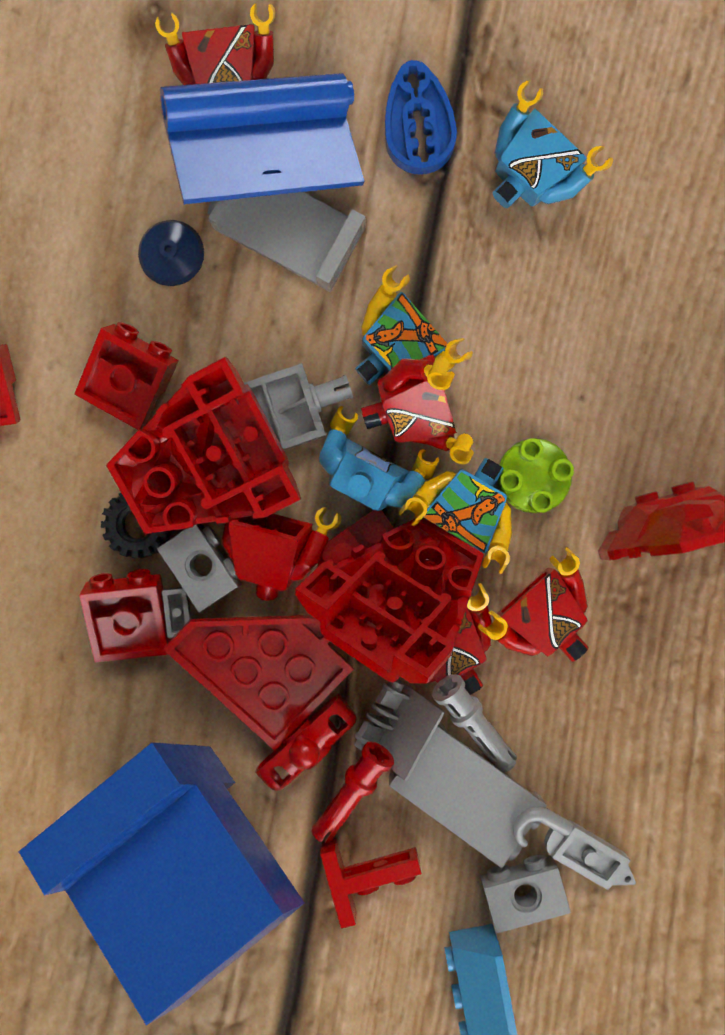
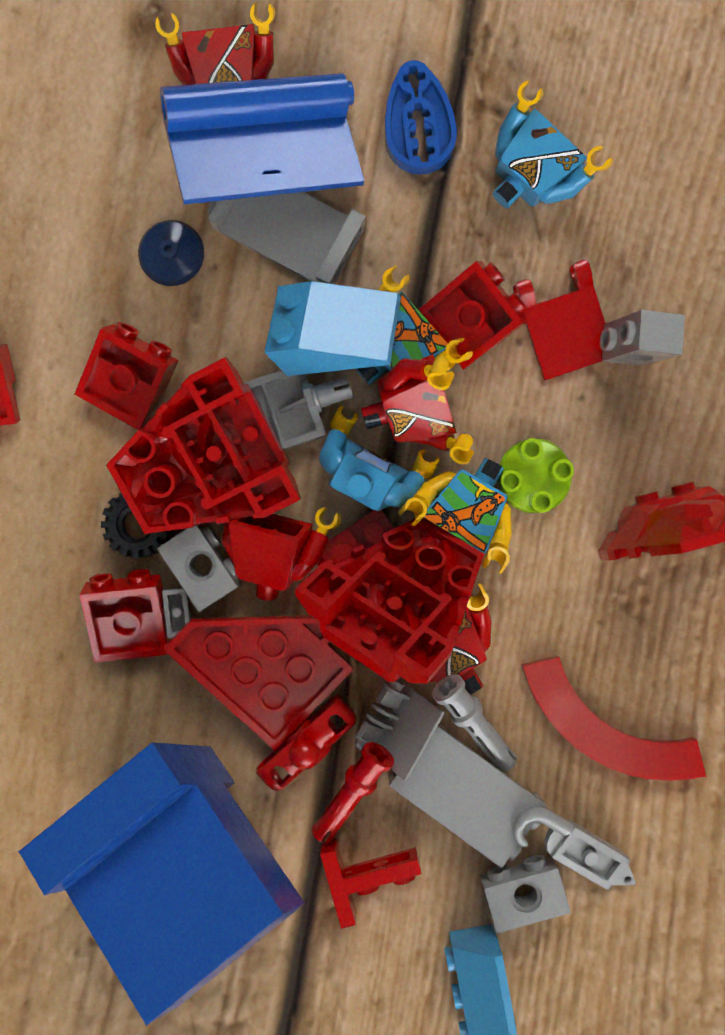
red torso [478,547,589,662] -> none
none -> slope [264,281,401,376]
none -> red plate [418,261,528,370]
none -> red flag [513,260,606,381]
none -> red tile [521,656,707,781]
none -> light grey brick [600,310,685,366]

